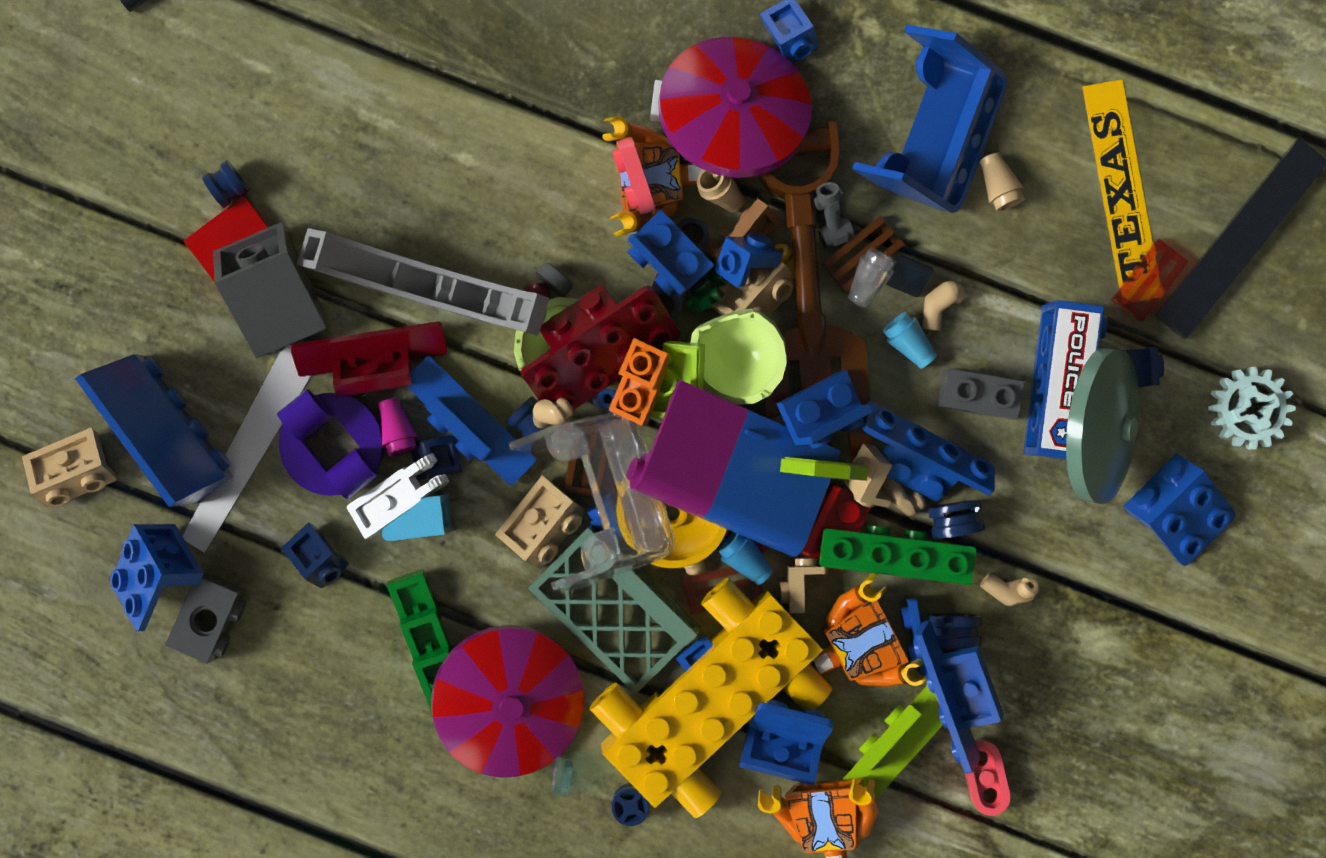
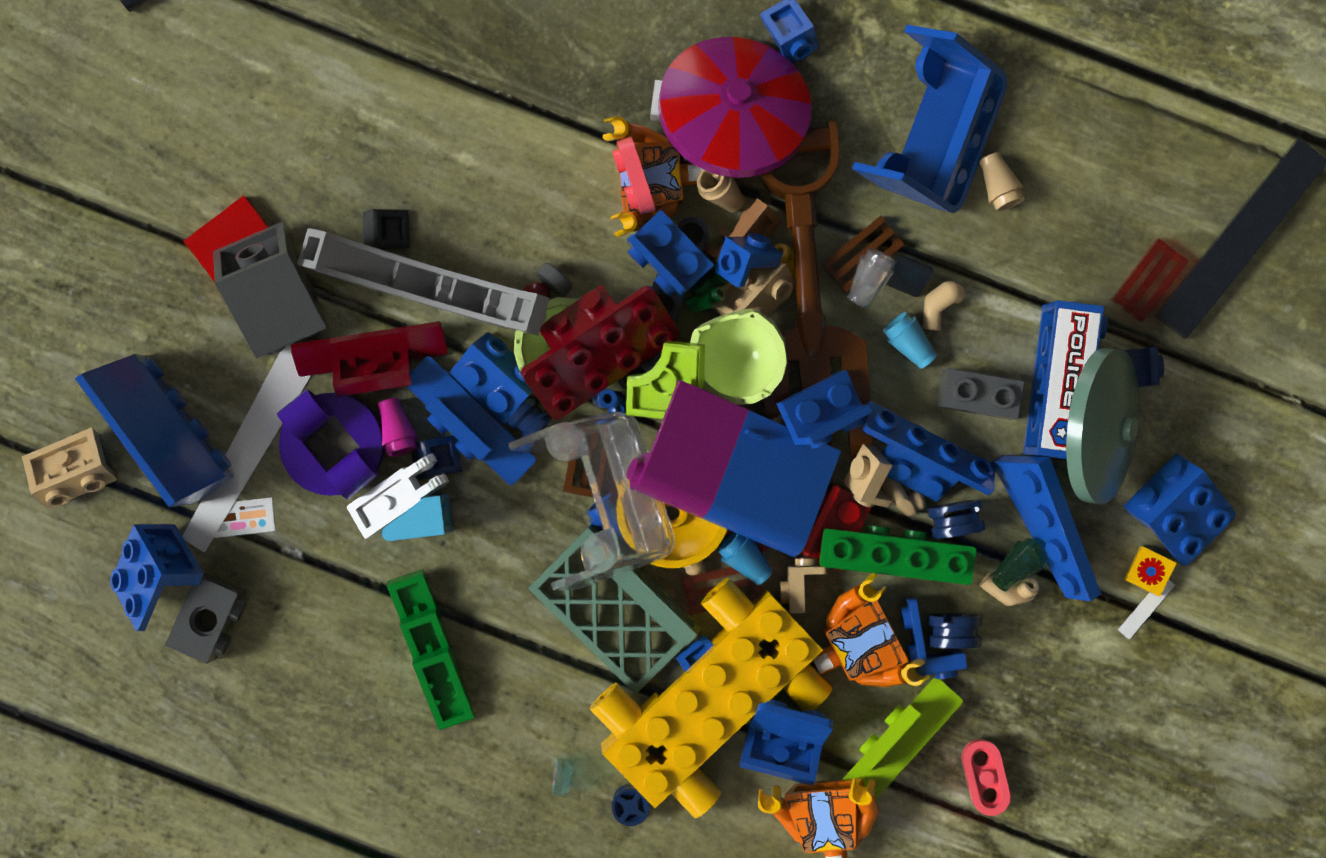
dark blue wheel [202,160,249,208] -> none
dark blue bracket [281,522,349,588] -> none
dish [431,625,584,778] -> none
tan bracket [495,476,587,569] -> none
tan arm [533,398,573,428] -> none
orange slope [609,338,670,426] -> none
lime tile [780,457,868,481] -> none
dark grey bar [814,182,854,248] -> none
blue bracket [913,620,1004,774] -> none
yellow sticker [1082,79,1163,304] -> none
light aqua gear [1208,367,1296,449] -> none
none -> white sticker [214,497,275,538]
none -> black slope [363,209,410,249]
none -> blue bracket [448,332,533,424]
none -> blue wing [991,455,1101,601]
none -> clear green cone [991,538,1047,592]
none -> white sticker [1118,580,1175,639]
none -> yellow tile [1123,546,1177,597]

